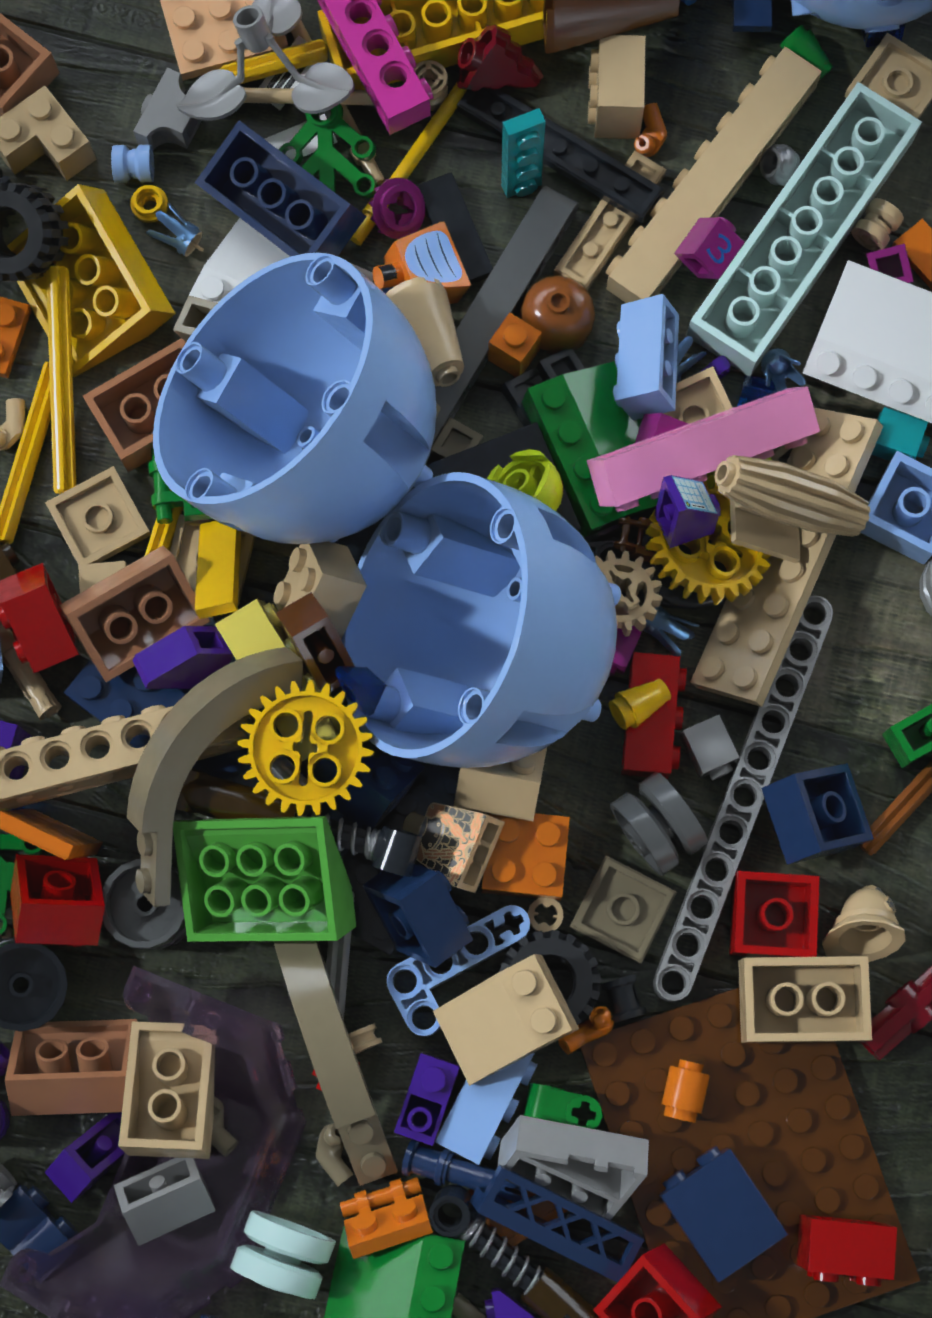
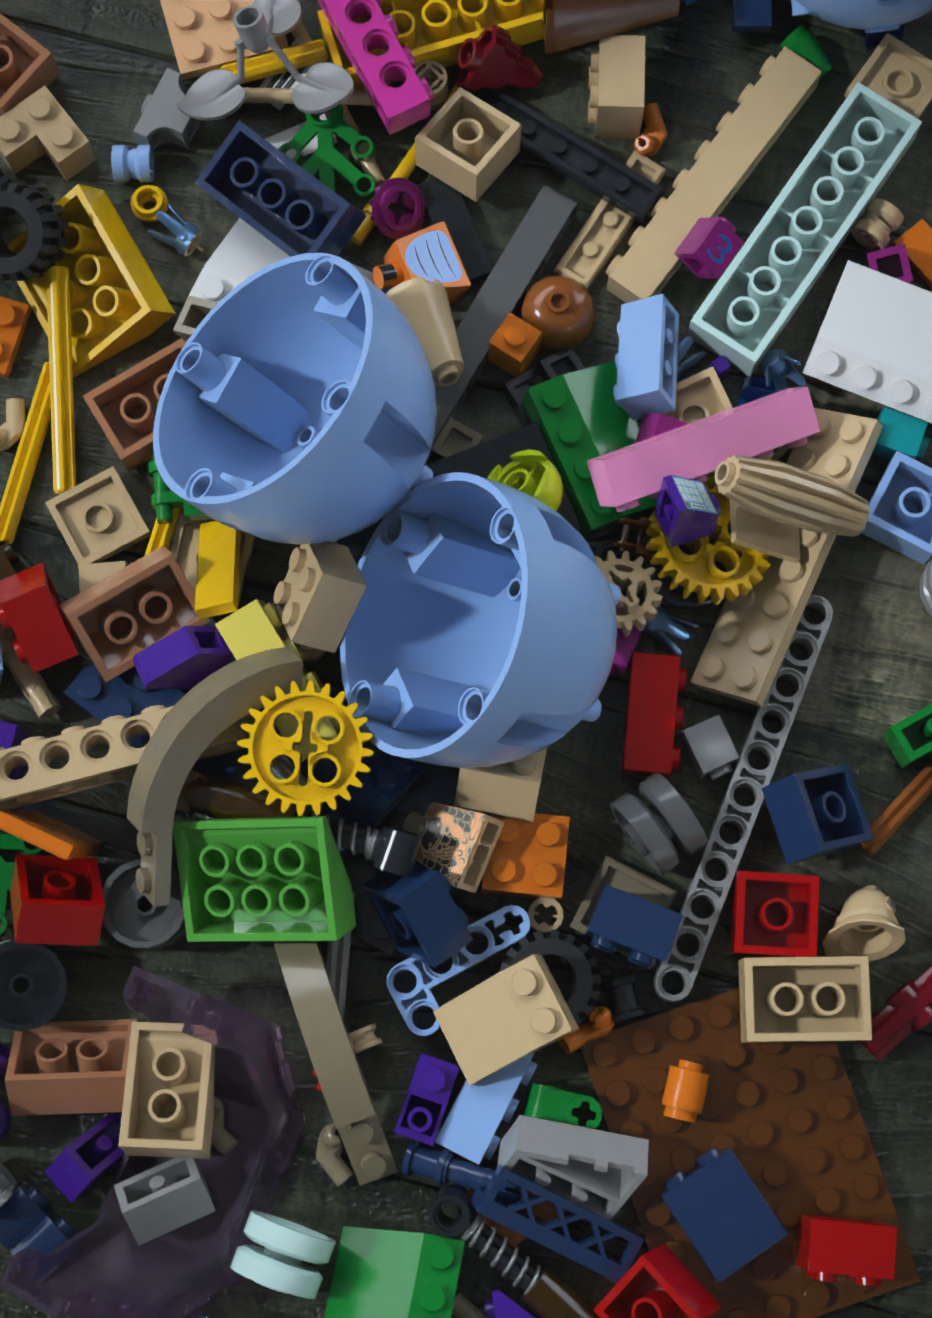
reddish brown brick [276,592,360,692] -> none
clear blue slope [335,666,387,717] -> none
orange plate [340,1177,433,1259] -> none
teal plate [501,108,546,198] -> none
yellow cone [609,679,671,730] -> none
flat silver piece [760,144,800,186] -> none
none -> tan brick [415,87,521,202]
none -> dark blue brick [584,885,683,970]

